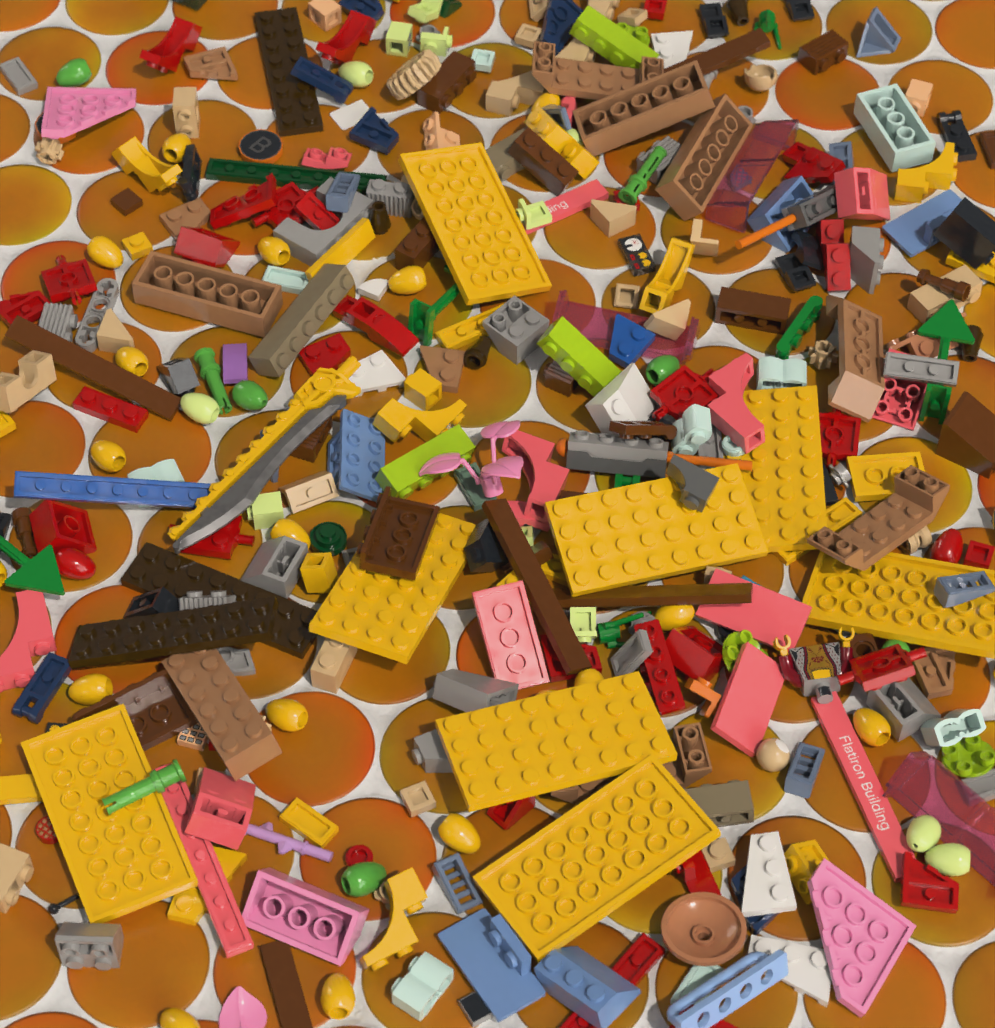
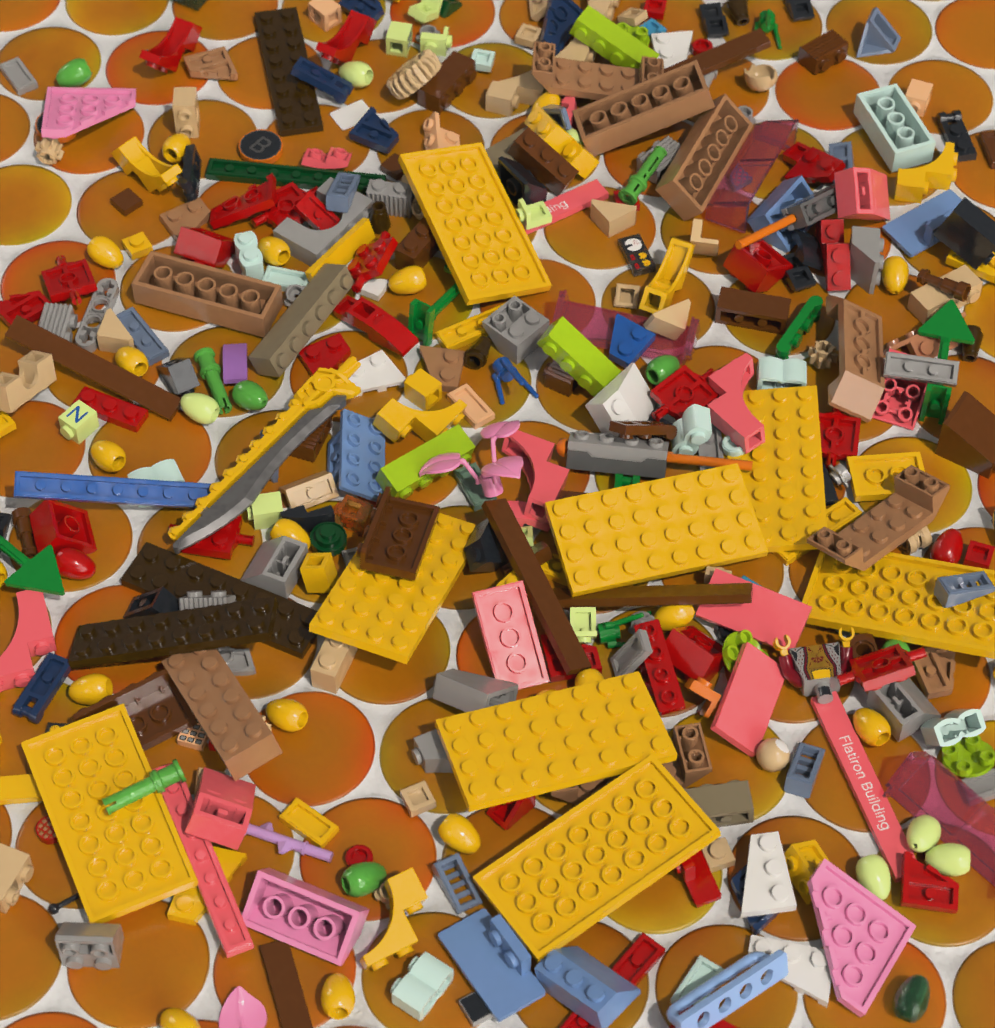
nougat dish [661,892,747,966] -> none
dark grey arch [666,454,719,513] -> none
none -> yellowish green brick [58,400,100,444]
none -> sand blue tile [116,307,170,366]
none -> light aqua brick [234,231,264,280]
none -> black slope [280,505,335,533]
none -> light grey plate [284,284,306,307]
none -> clear orange brick [334,494,374,538]
none -> red plate [347,231,398,293]
none -> reddish brown tile [380,153,405,181]
none -> light nougat tile [447,383,495,430]
none -> blue plant [491,357,539,405]
none -> black slope [498,156,547,209]
none -> dark azure tile [639,18,667,38]
none -> red tile [691,38,713,56]
none -> red slope [723,239,793,293]
none -> yellowish green animal [856,854,891,901]
none -> yellow animal [881,256,909,294]
none -> clear green animal [892,974,930,1023]

